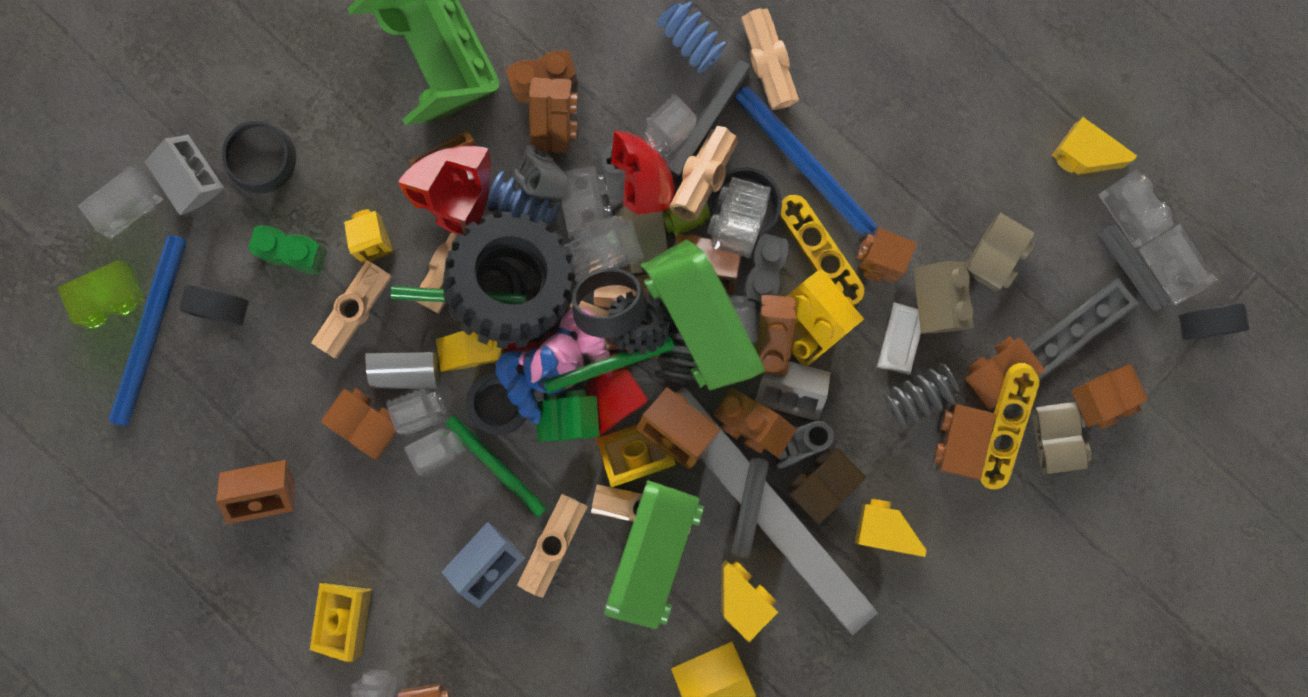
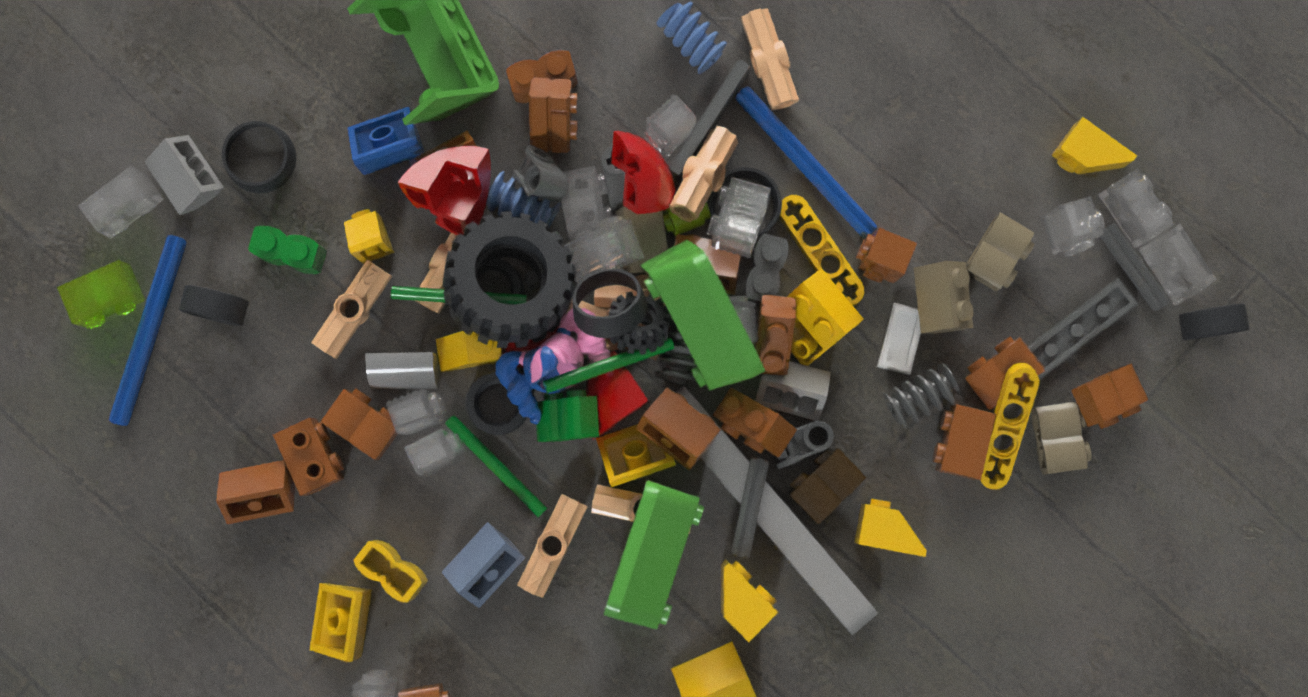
none -> dark orange brick [273,417,345,496]
none -> blue slope [347,107,425,175]
none -> yellow brick [353,540,428,603]
none -> clear brick [1042,196,1104,257]

